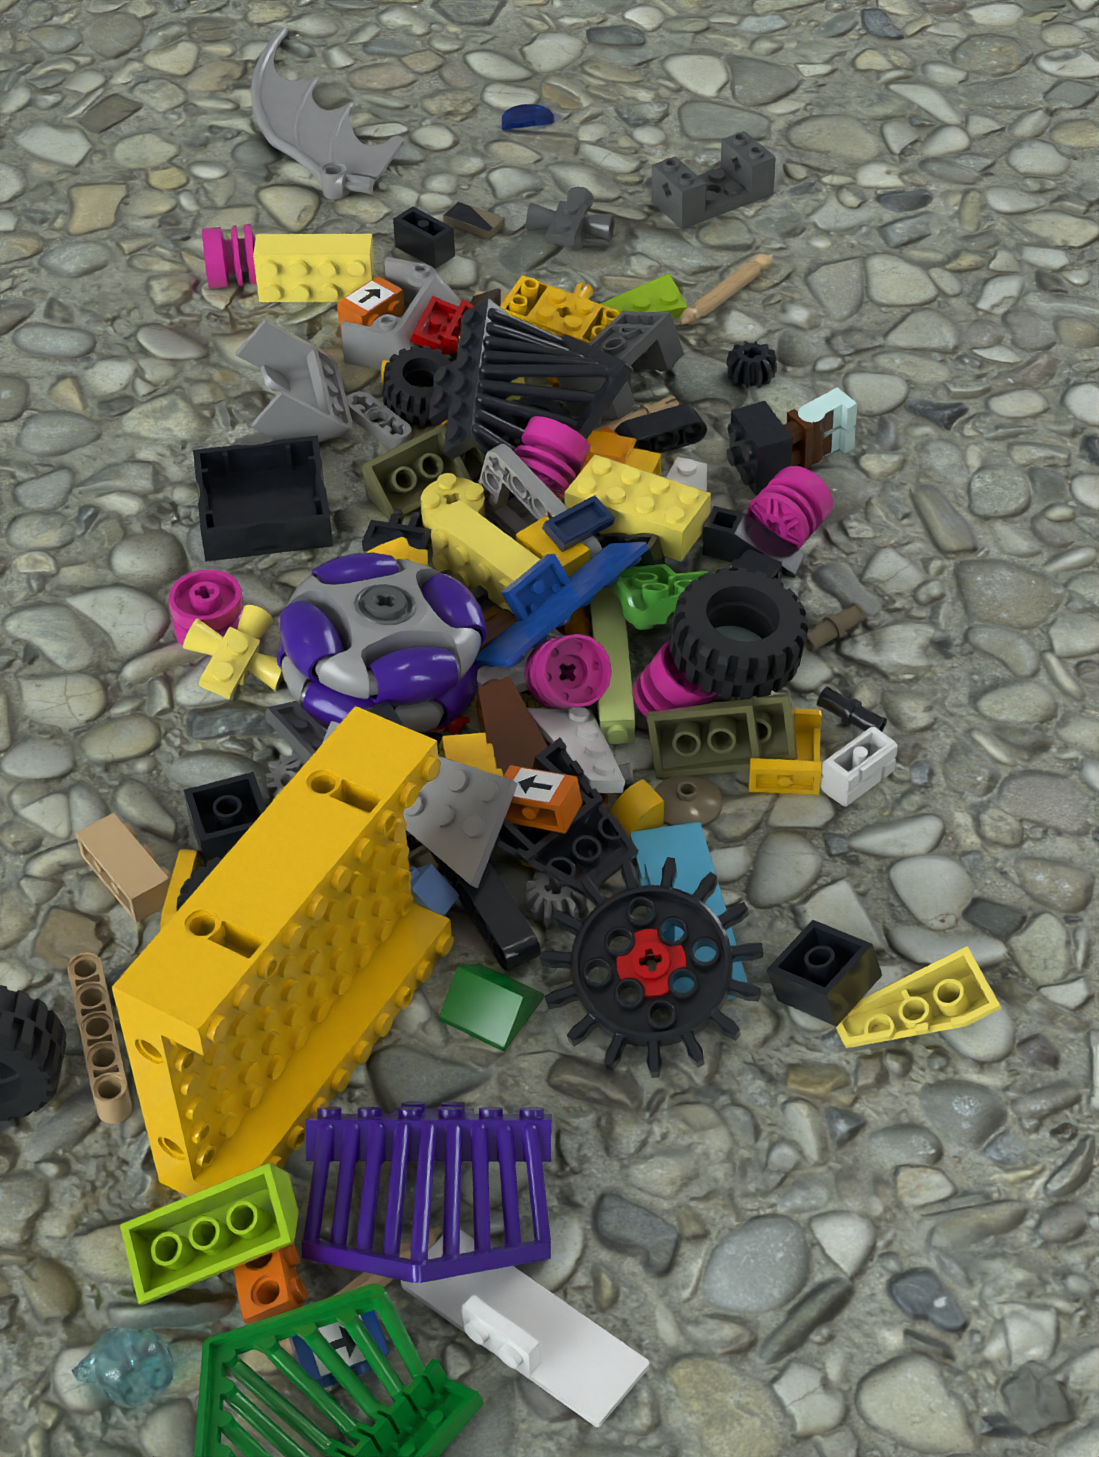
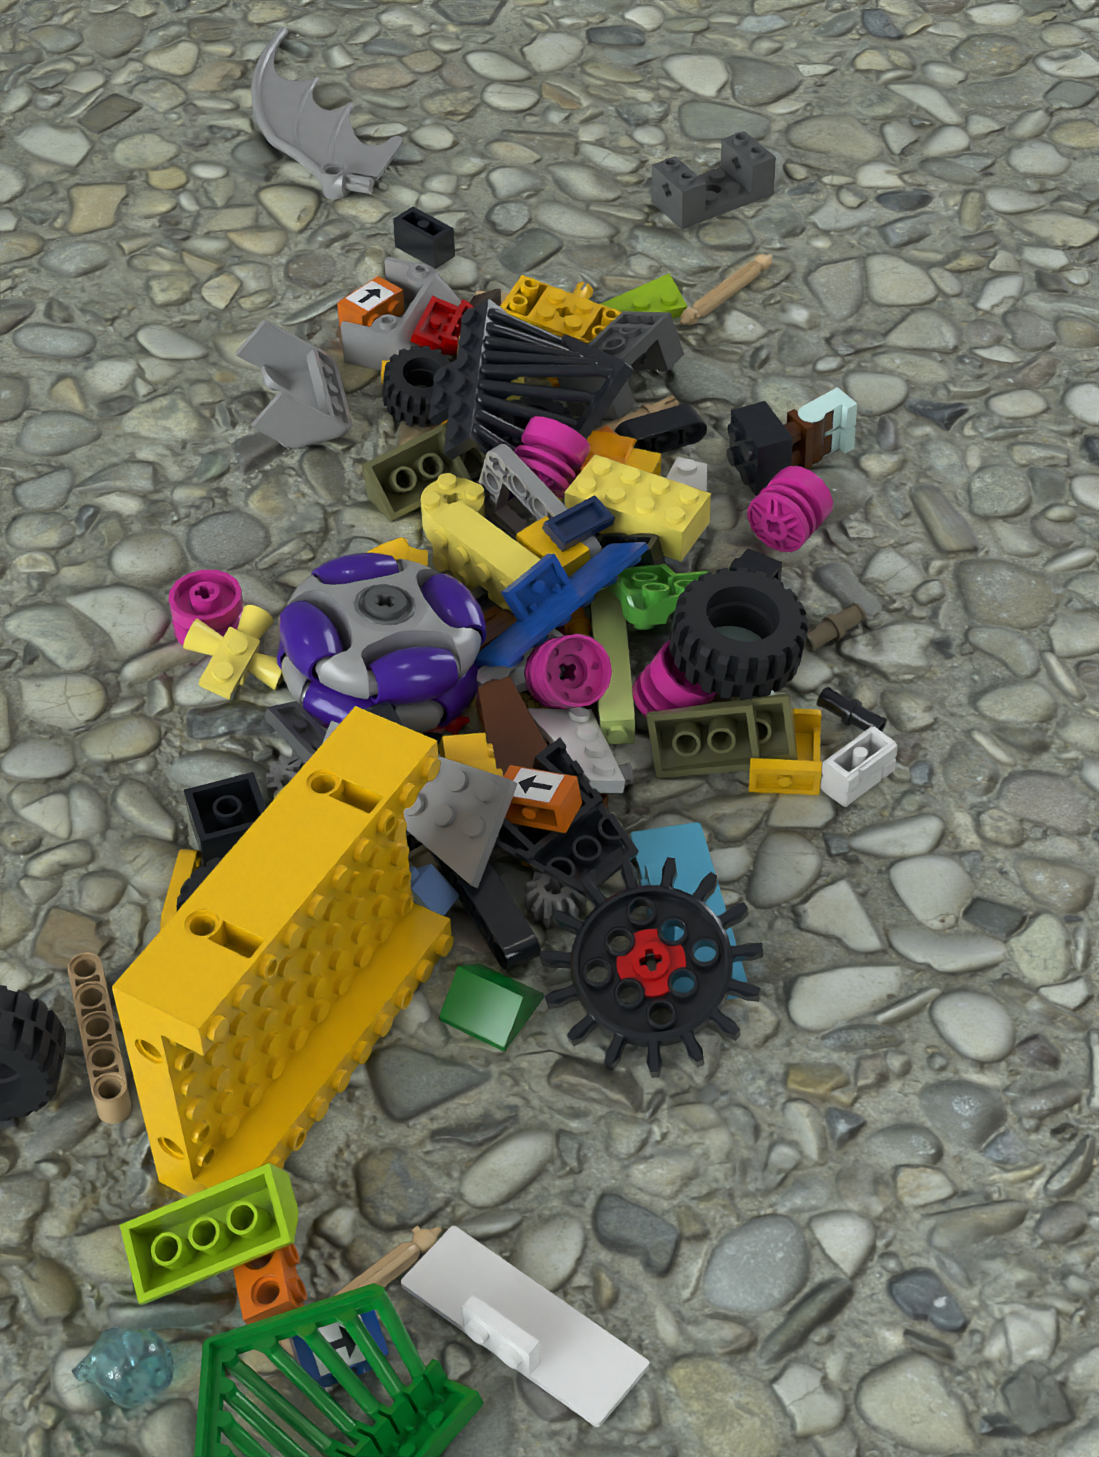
tan brick [76,812,172,923] -> none
black tile [193,435,333,562] -> none
dark pink wheel [202,224,257,289] -> none
light yellow brick [253,234,376,302] -> none
dark purple plate [302,1101,552,1283] -> none
light grey beam [347,392,412,449] -> none
black hinge [362,509,432,552] -> none
tile [443,201,505,240] -> none
clear blue tile [502,104,554,130] -> none
dark grey brick [526,186,615,248] -> none
yellow brick [609,779,664,837] -> none
dark tan dish [654,775,722,828] -> none
black slope [702,506,805,578] -> none
black gear [726,340,777,388] -> none
black brick [767,920,882,1027] -> none
light yellow wedge [835,946,1002,1048] -> none

